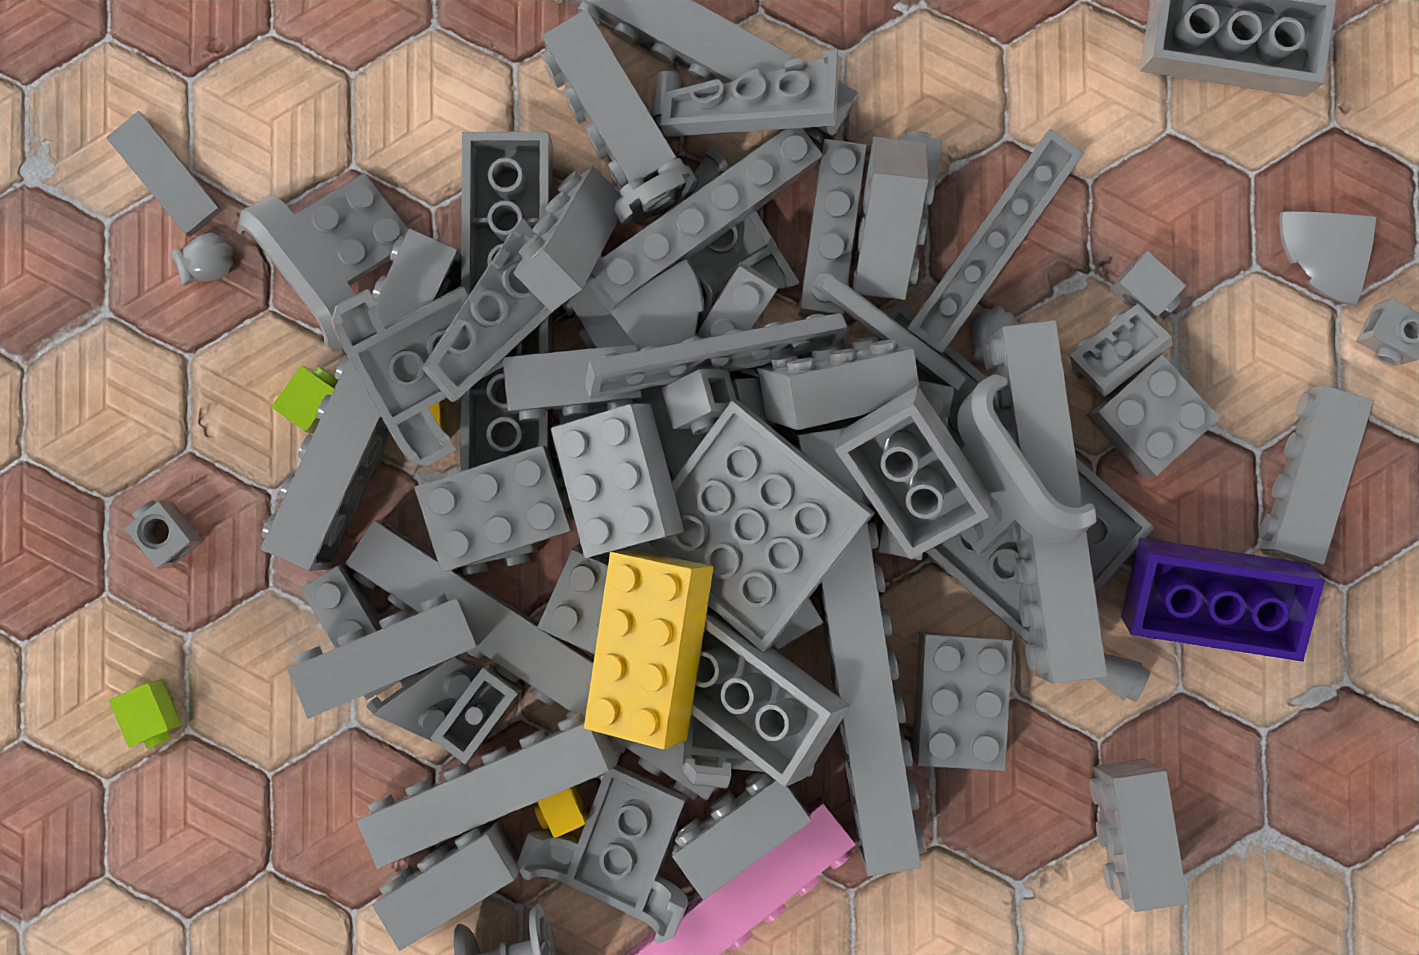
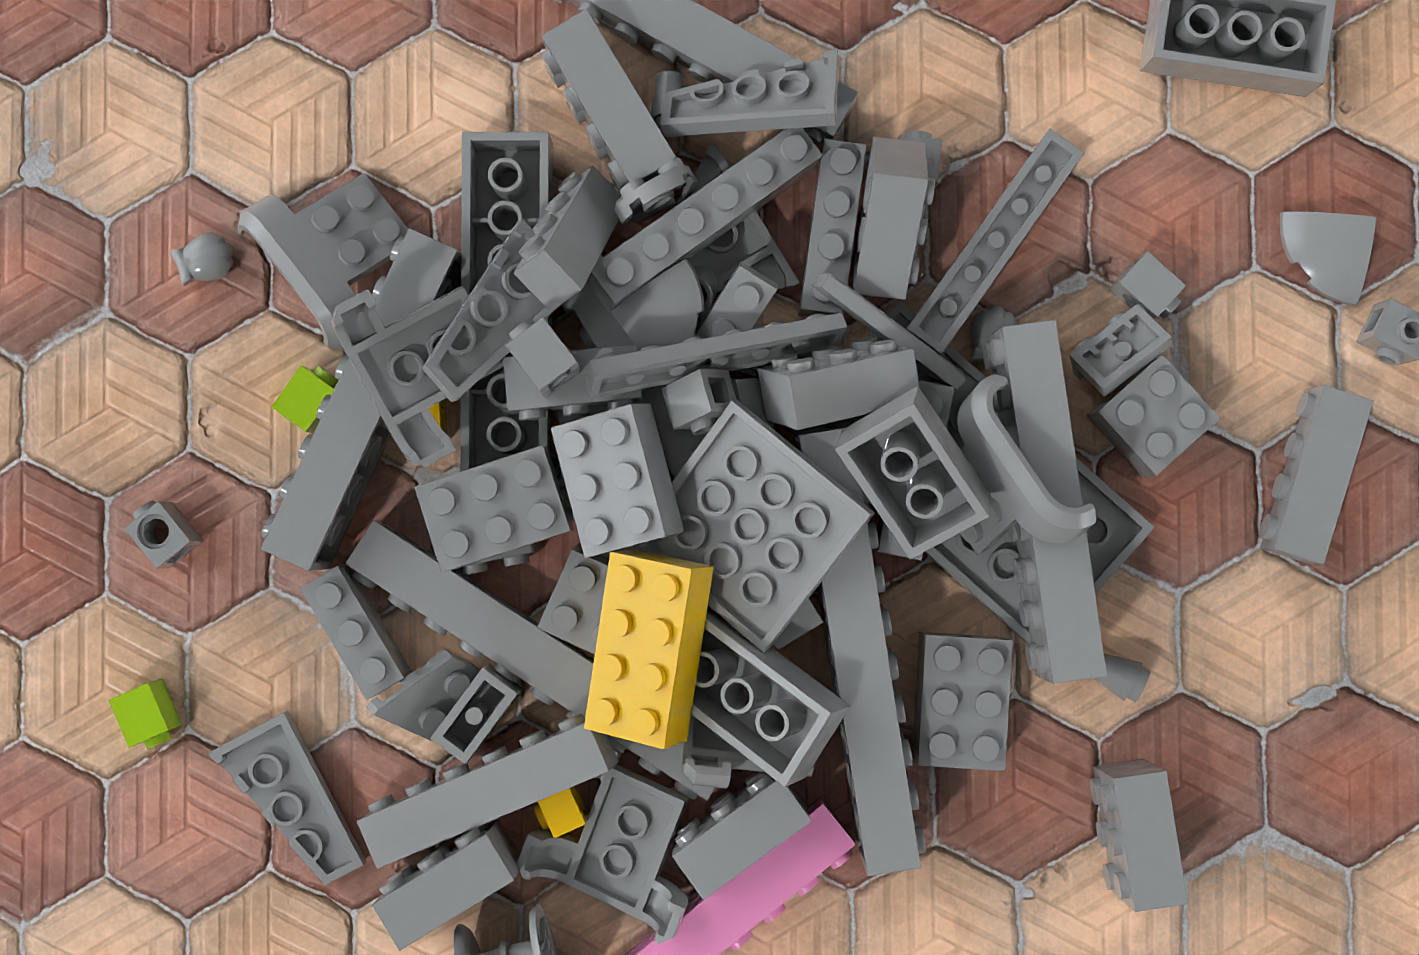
light grey tile [106,111,222,237] -> none
light grey brick [287,594,477,719] -> none
dark purple brick [1121,537,1325,662] -> none
none -> light grey wing [208,711,367,885]
none -> light grey brick [505,317,581,398]

